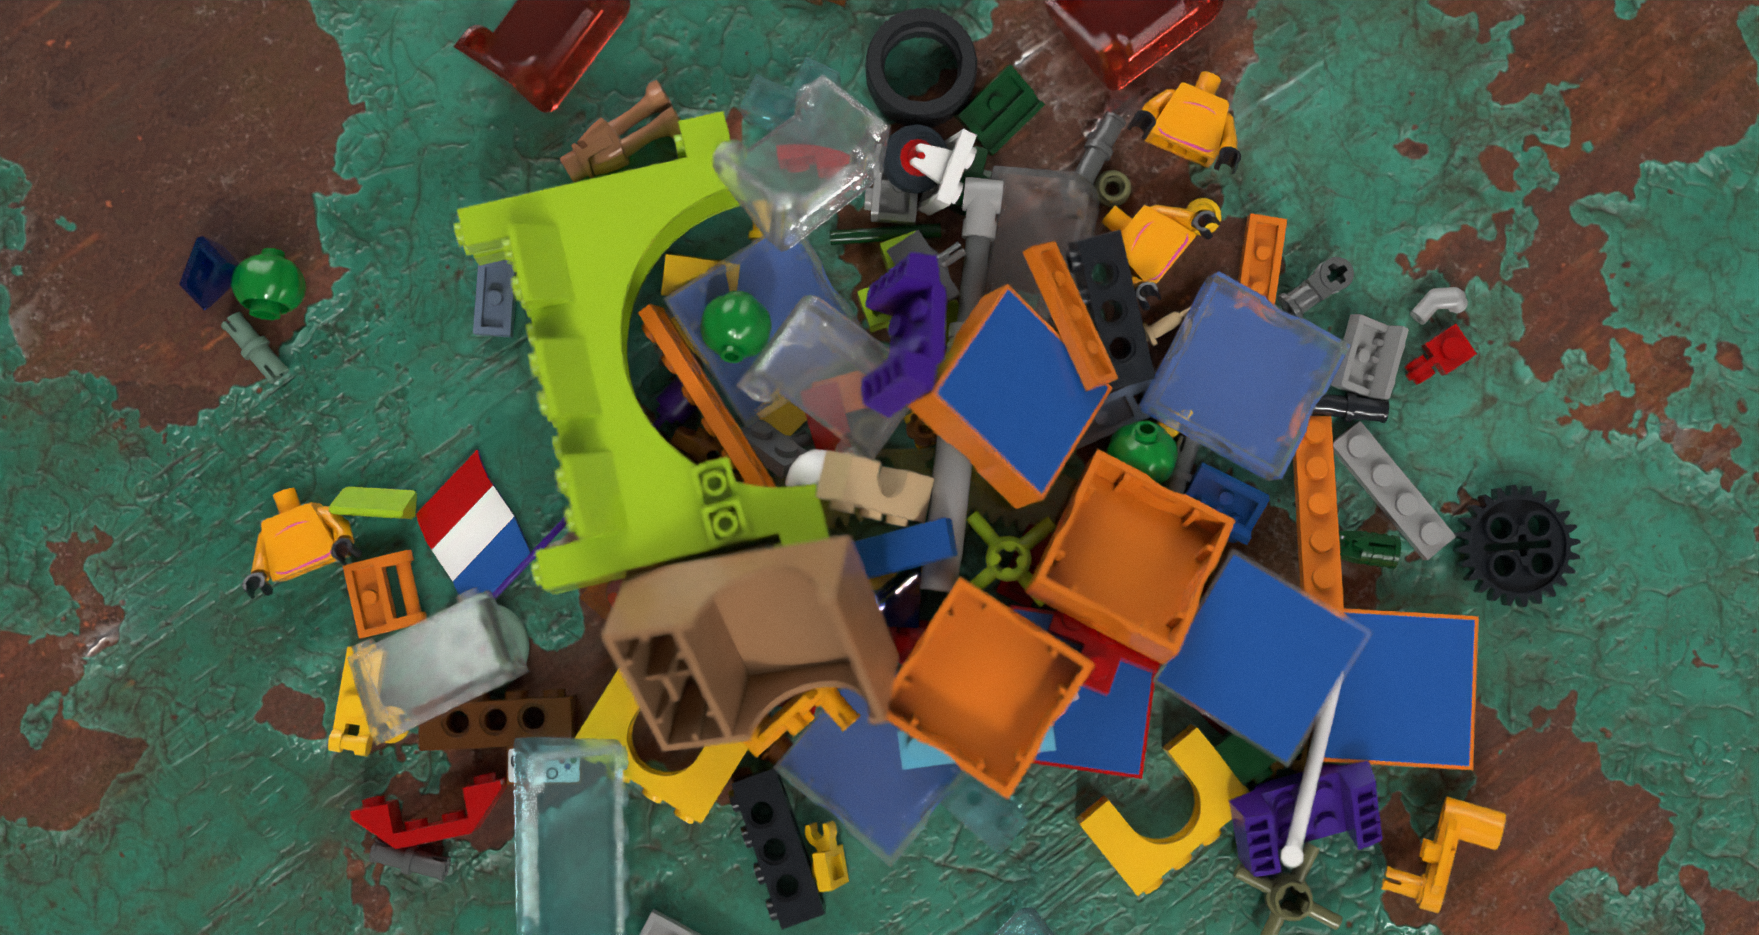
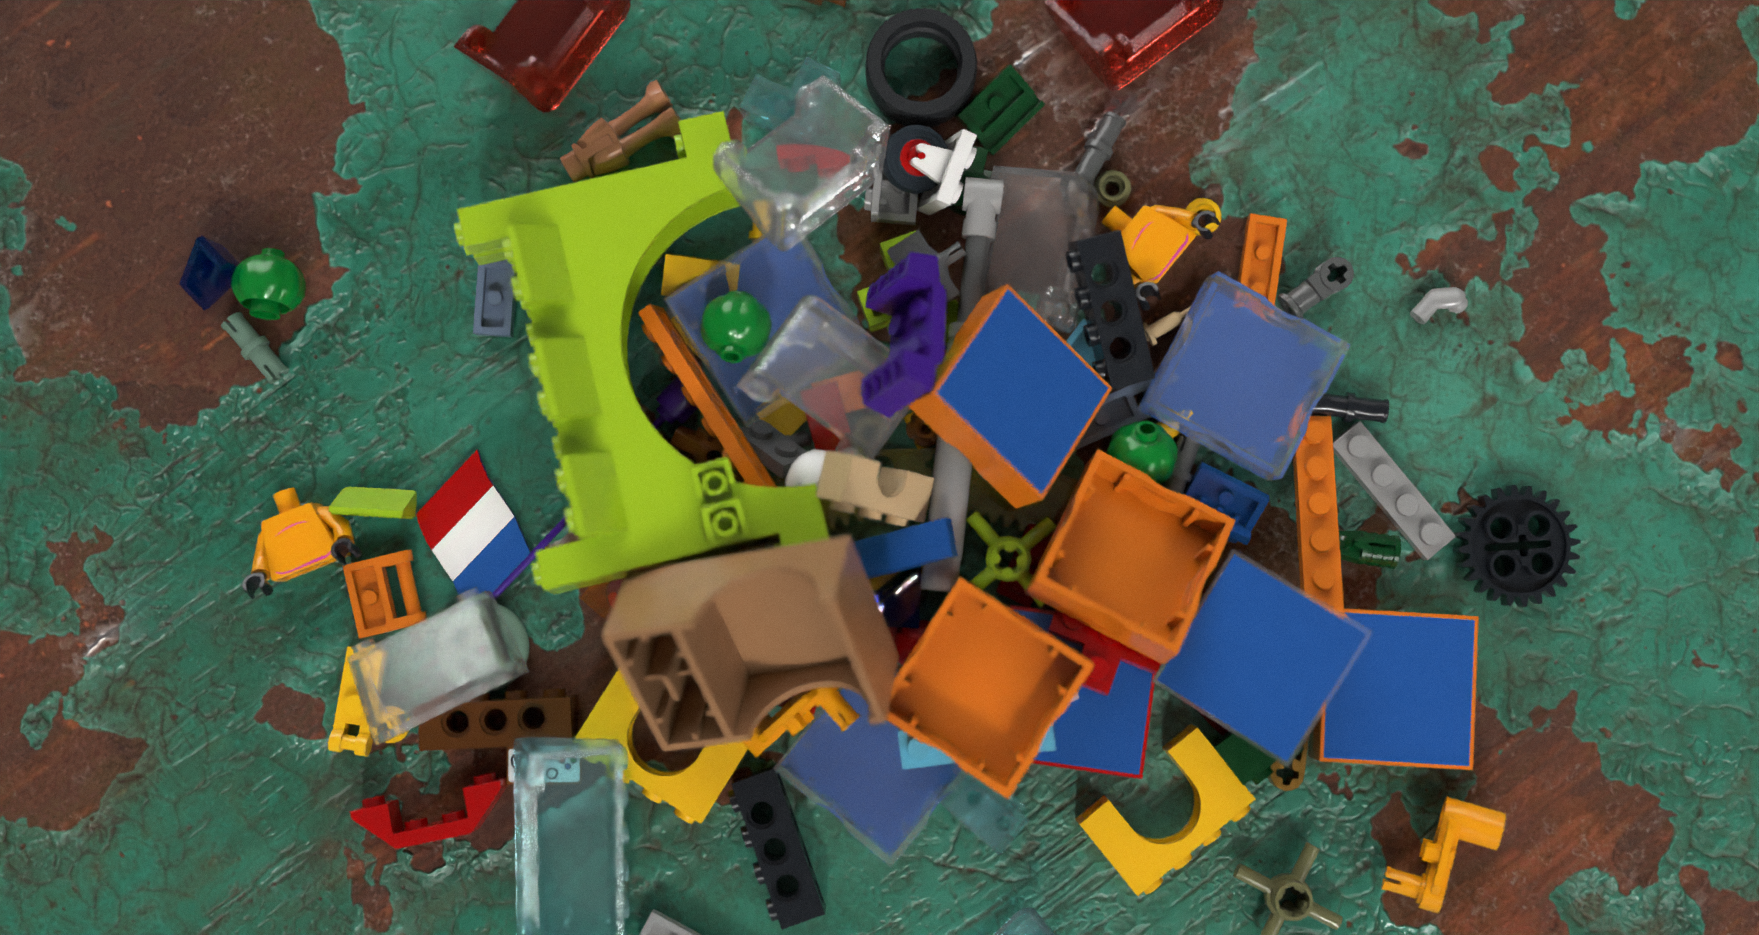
dark grey pin [369,838,451,881] -> none
reddish brown plate [761,731,794,766] -> none
yellow plate [805,820,849,892] -> none
dark green bar [830,223,941,245] -> none
orange tile [1022,241,1118,391] -> none
light orange torso [1127,71,1242,174] -> none
dark purple plate [1229,761,1382,877] -> none
white bar [1281,671,1344,867] -> none
light grey bracket [1331,314,1408,400] -> none
red plate [1404,324,1477,385] -> none

